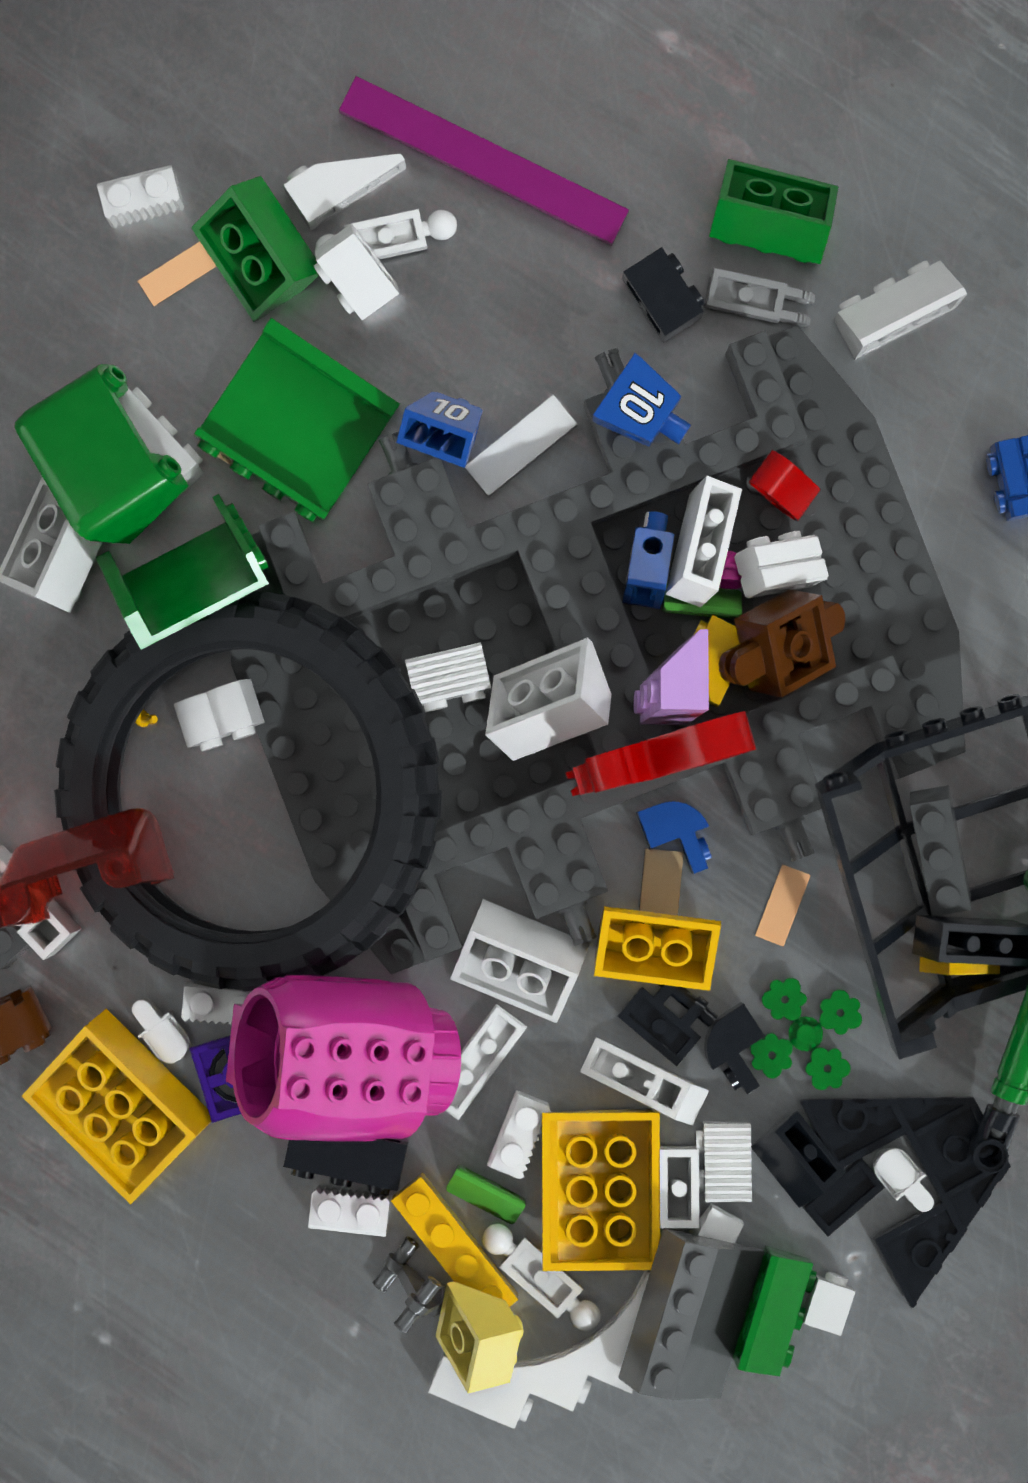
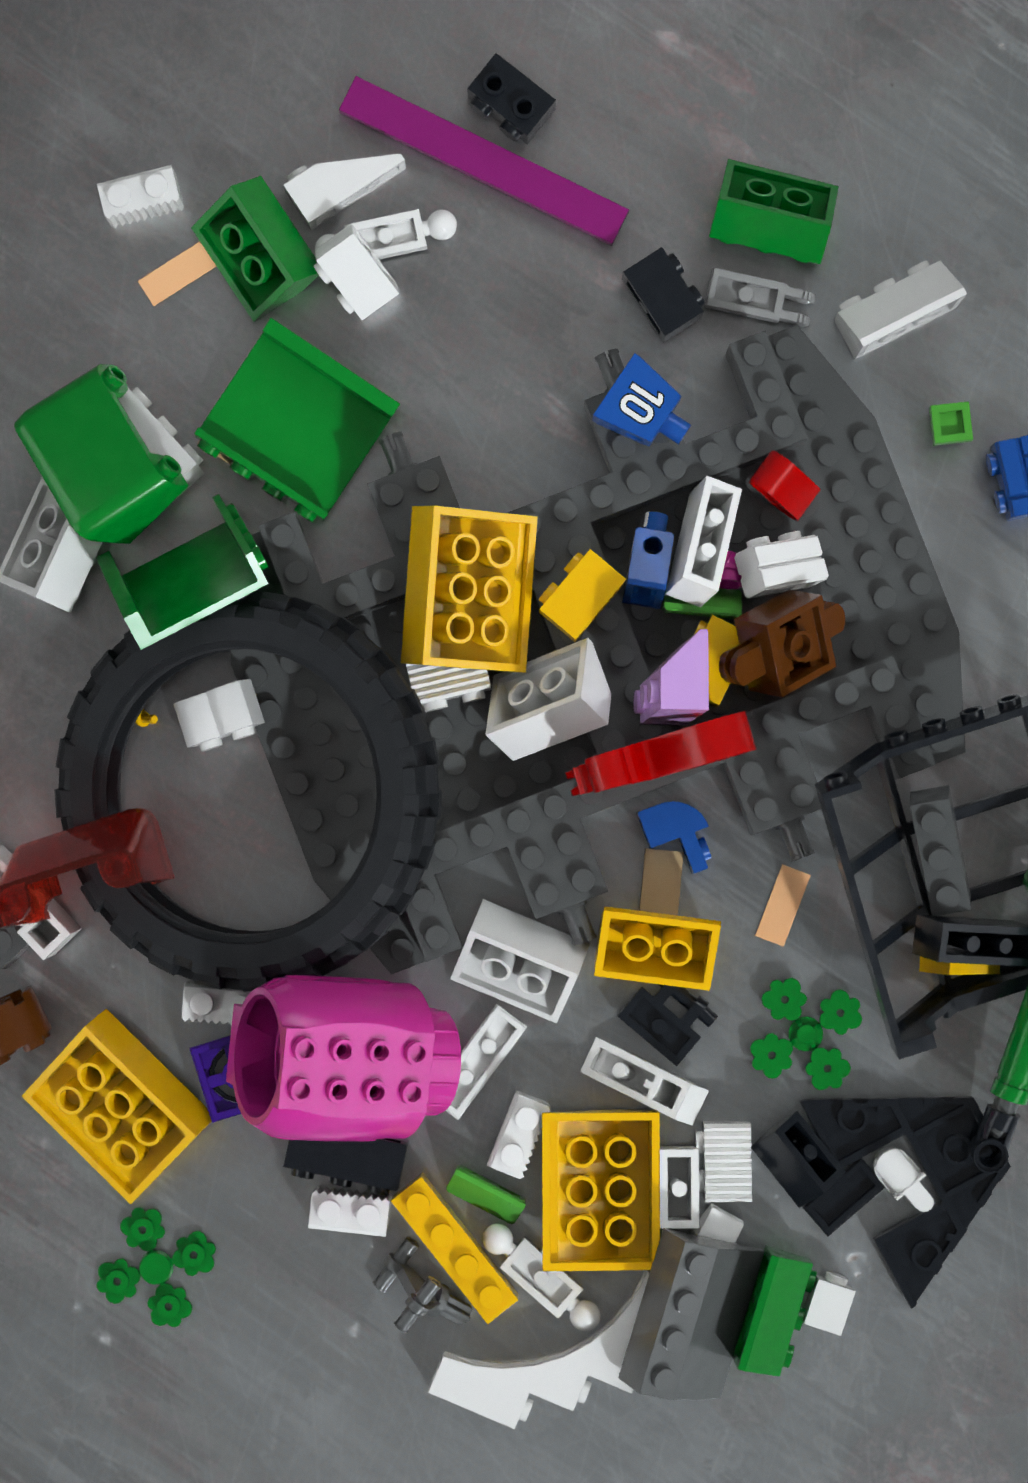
white arm [132,998,191,1063] -> none
blue torso [396,392,483,468] -> none
light yellow slope [435,1281,523,1394] -> none
white tile [465,395,577,498] -> none
black brick [704,1002,765,1094] -> none
none -> green plant [97,1207,216,1327]
none -> yellow slope [401,506,537,673]
none -> black brick [467,53,556,145]
none -> yellow brick [538,549,626,642]
none -> bright green tile [929,401,973,446]

